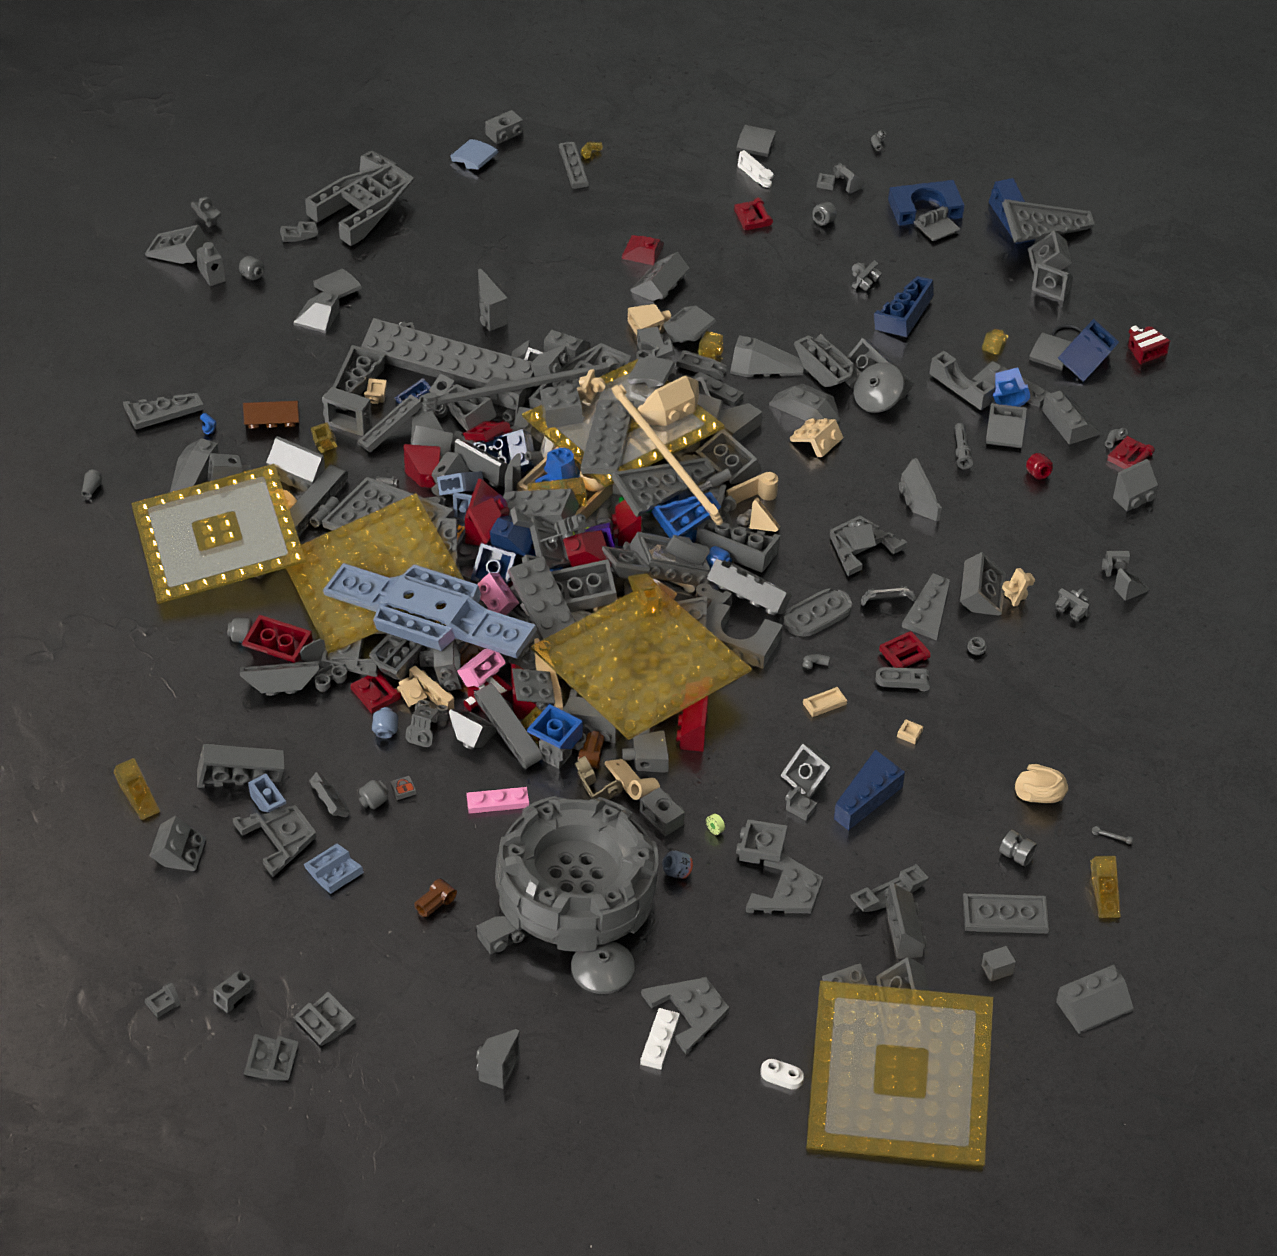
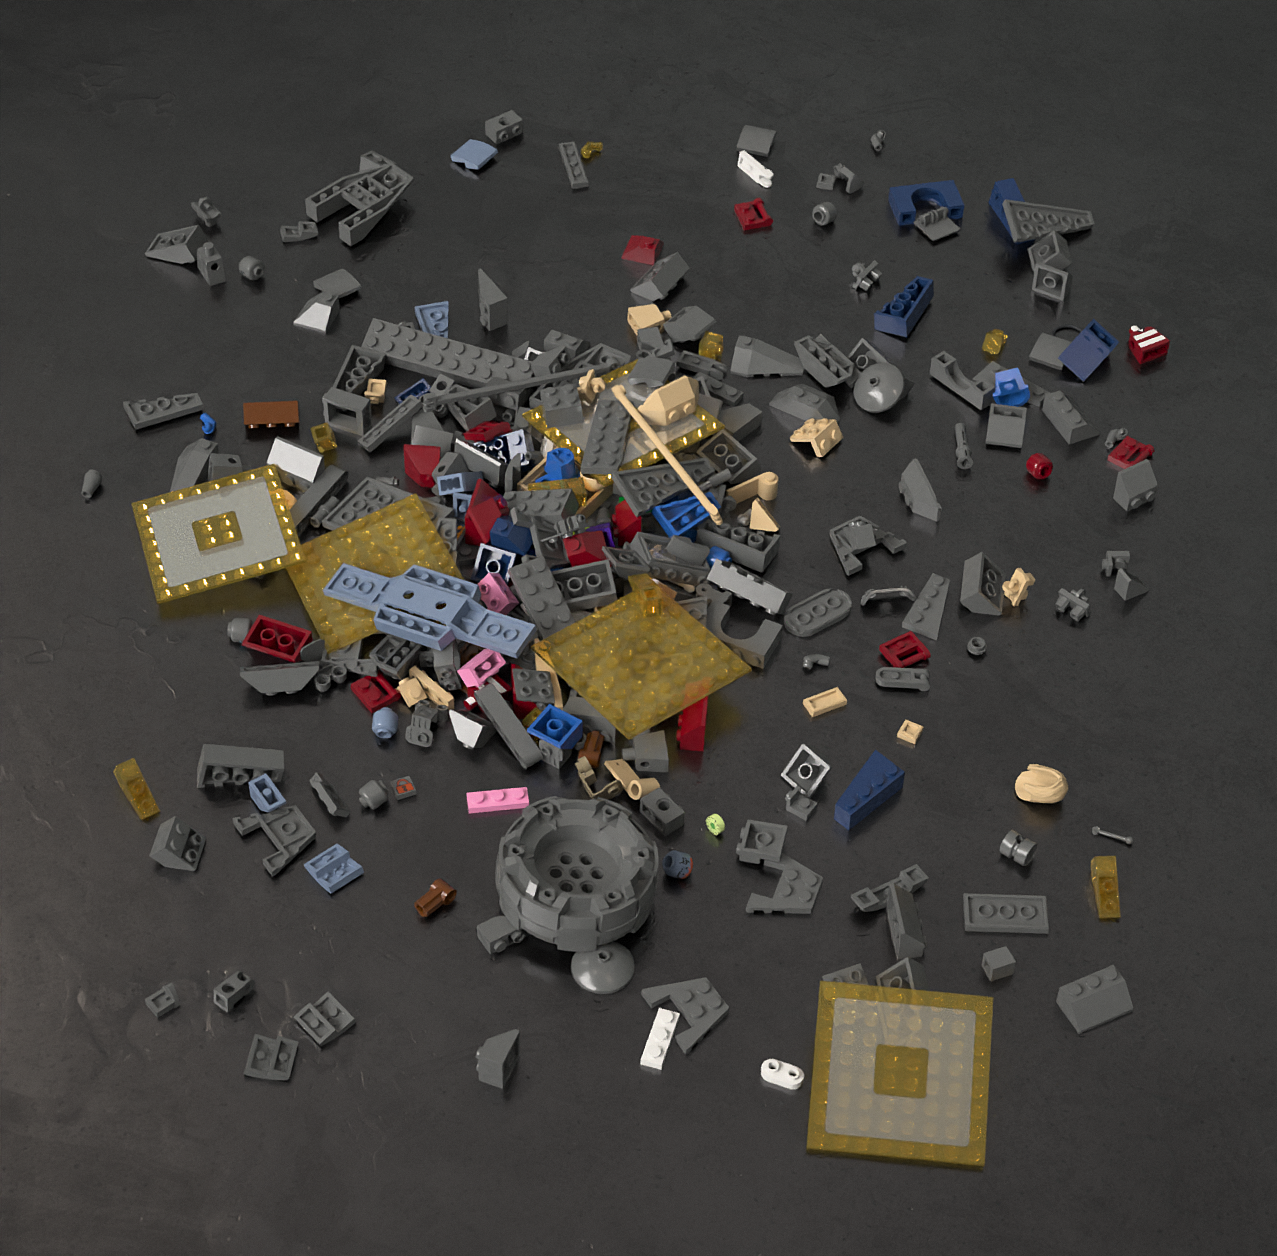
none -> sand blue wing [415,301,449,338]

